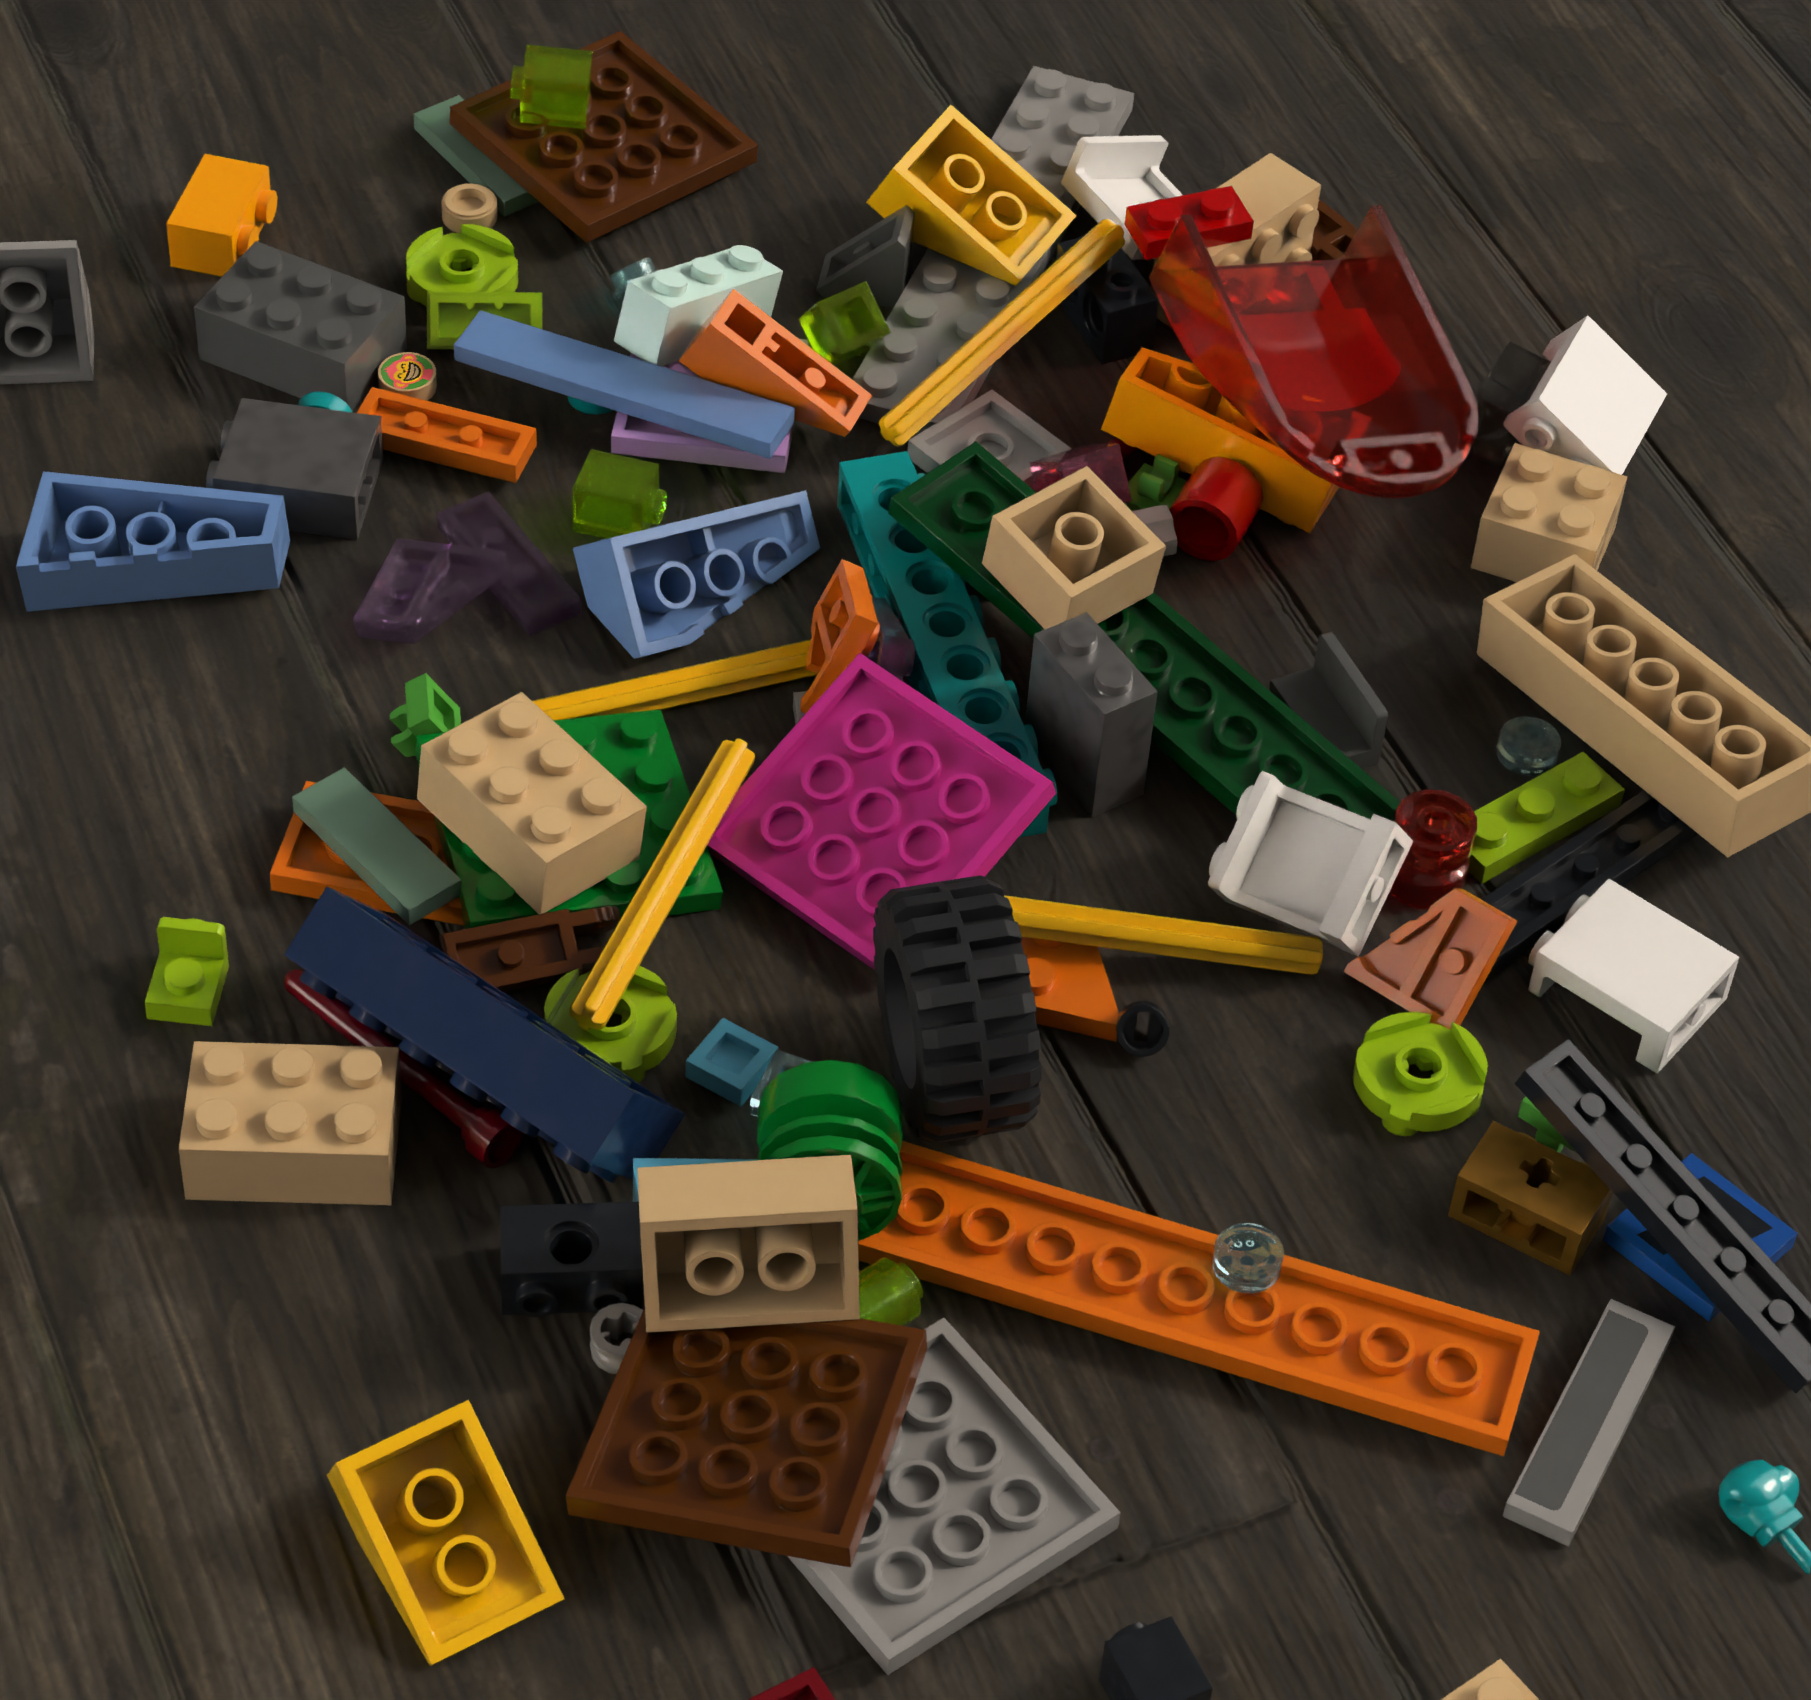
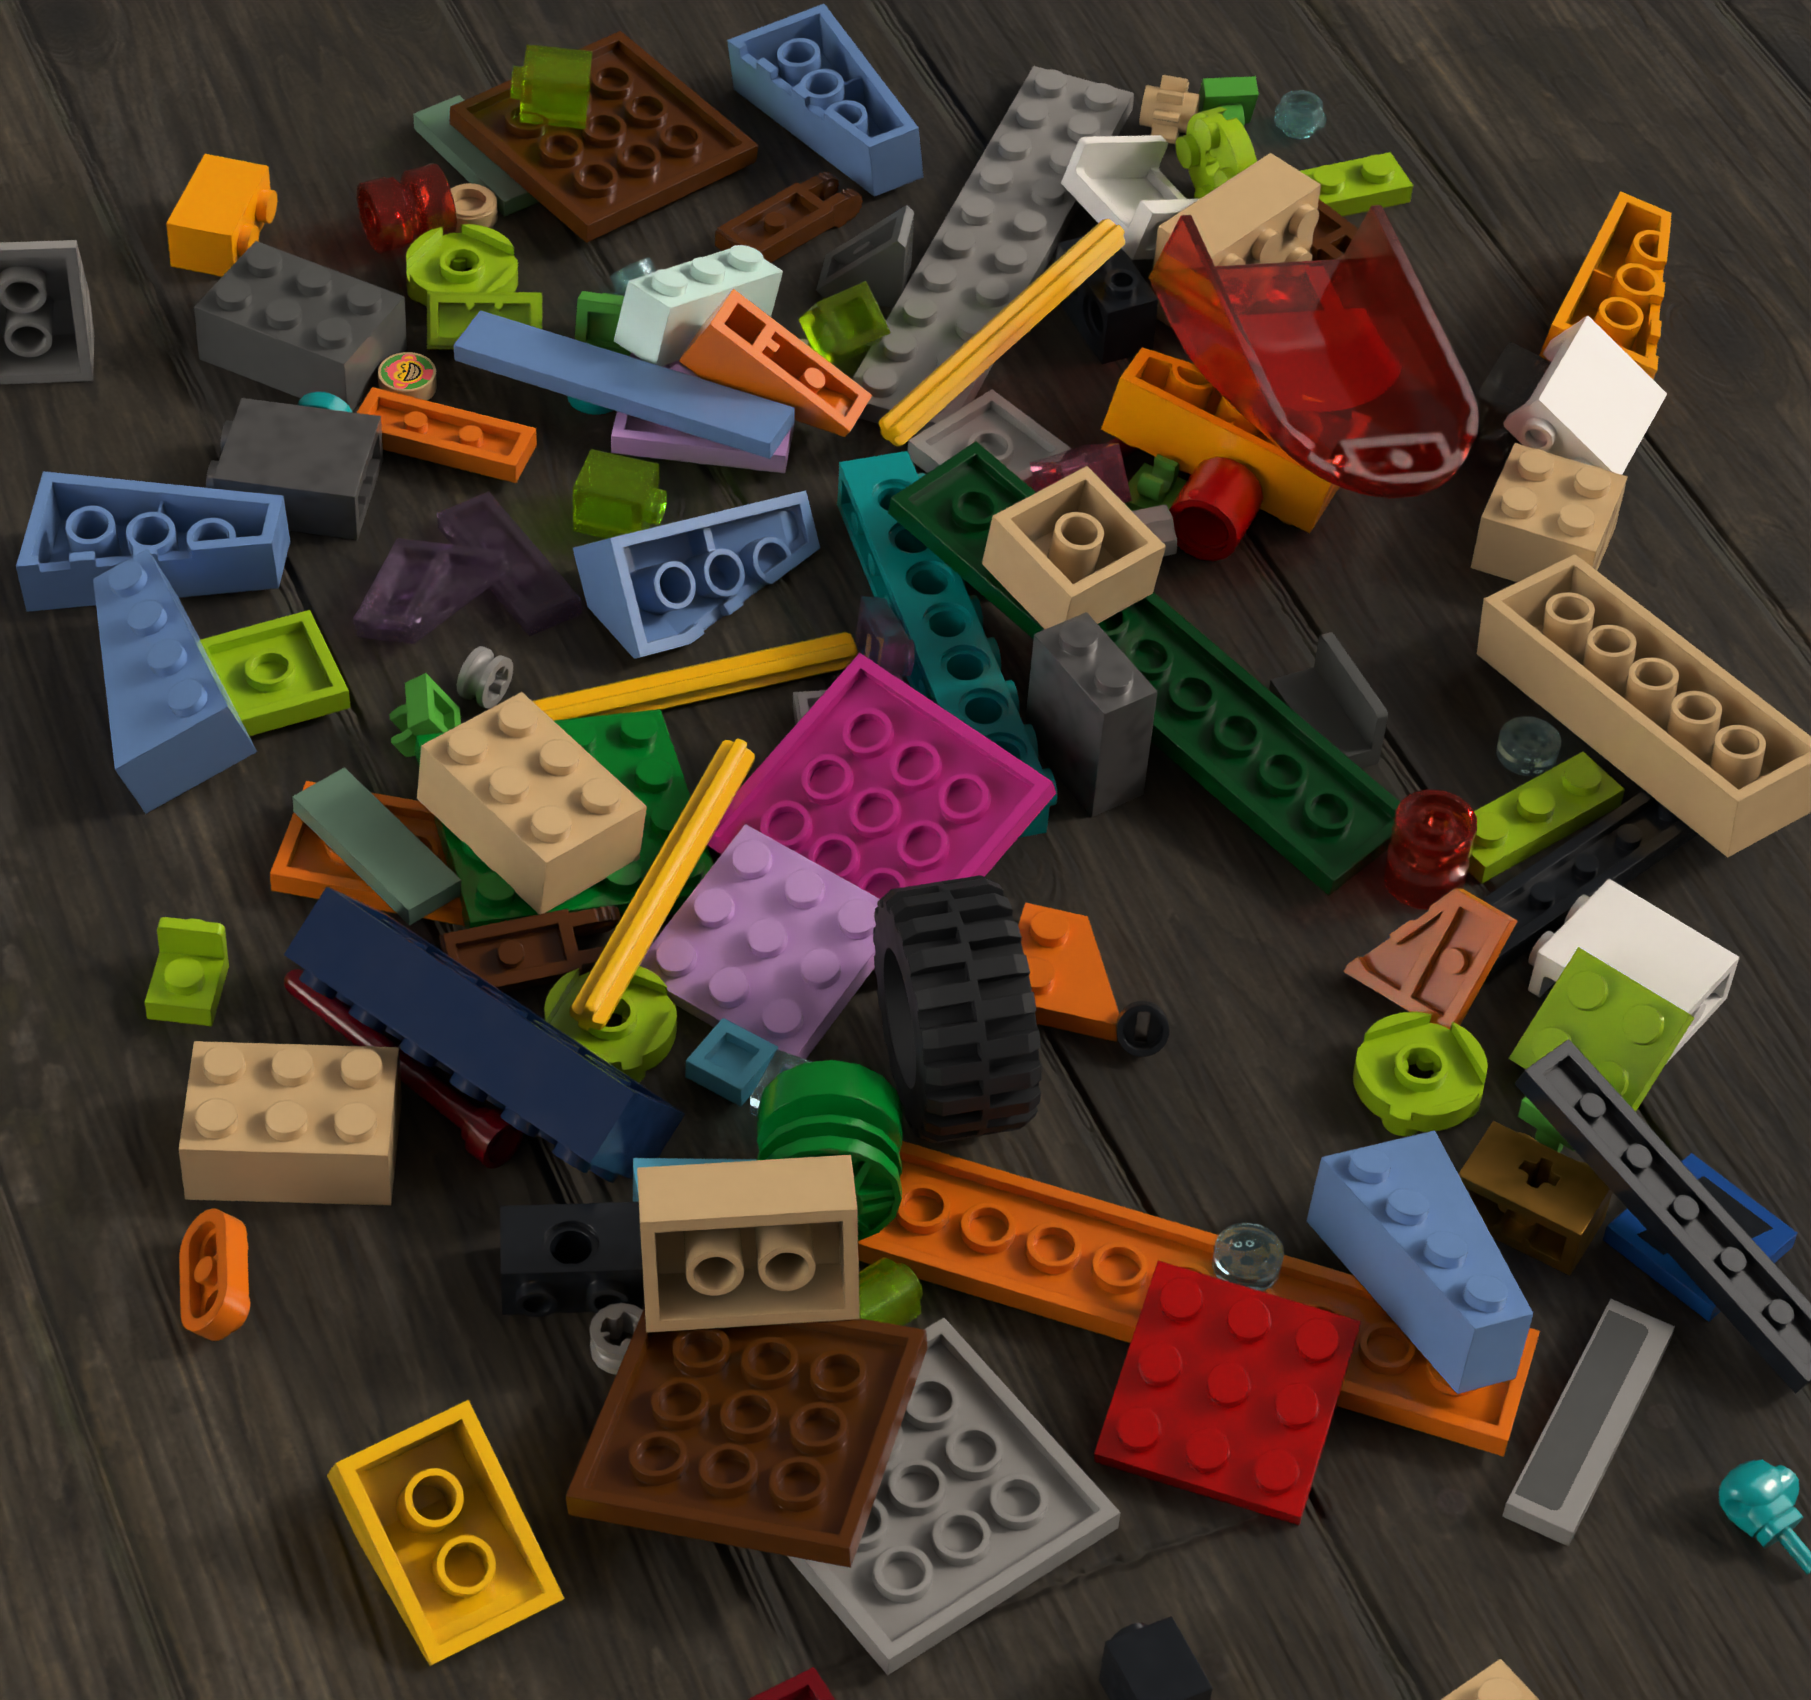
orange wing [800,559,880,714] -> none
yellow slope [866,105,1077,286] -> none
yellow axle [1004,895,1323,975] -> none
red plate [1125,186,1254,260] -> none
white panel [1208,771,1413,957] -> none
none -> medium blue wedge [93,549,257,814]
none -> orange plate [179,1208,250,1341]
none -> lime plate [200,610,350,736]
none -> clear red wheel [356,163,457,254]
none -> light grey bush [457,646,513,709]
none -> bright green tile [575,291,631,356]
none -> lavender plate [639,824,880,1070]
none -> reddish brown hinge [715,171,863,263]
none -> medium blue wedge [727,4,923,197]
none -> red plate [1094,1260,1361,1526]
none -> tan gear [1139,75,1200,144]
none -> lime plate [1175,107,1257,199]
none -> bright green tile [1198,76,1259,126]
none -> clear light blue plate [1274,90,1327,139]
none -> lime plate [1300,152,1413,217]
none -> medium blue wedge [1306,1130,1533,1394]
none -> lime plate [1508,947,1694,1112]
none -> light orange wedge [1532,191,1672,379]

